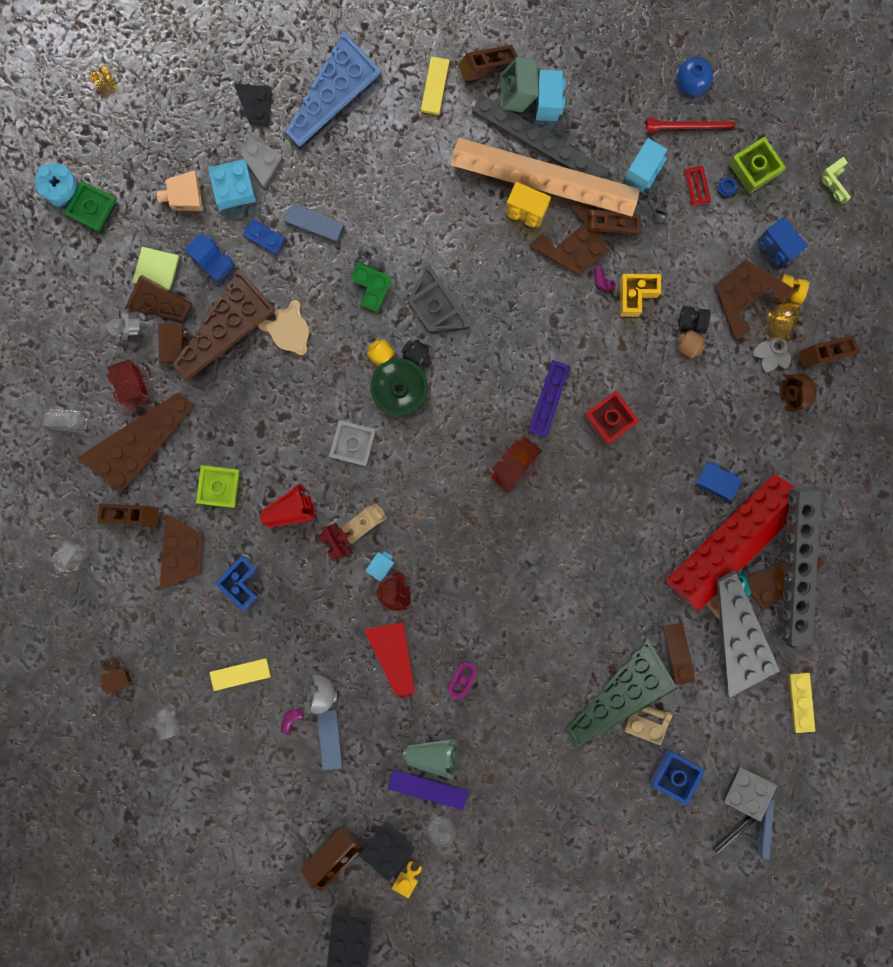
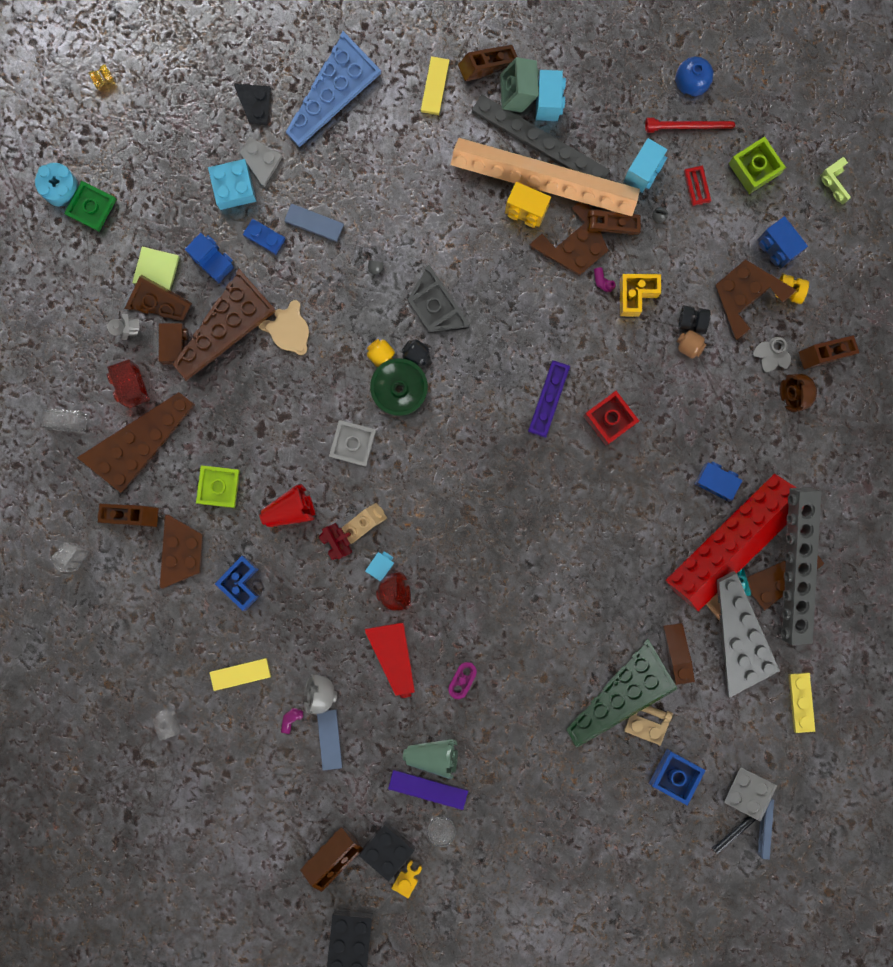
reddish brown brick [100,657,134,694] -> none
light nougat torso [157,171,203,211] -> none
green plate [350,262,393,312] -> none
clear red brick [491,436,542,492] -> none
blue plate [718,177,737,196] -> none
clear yellow cylinder [767,302,801,342] -> none

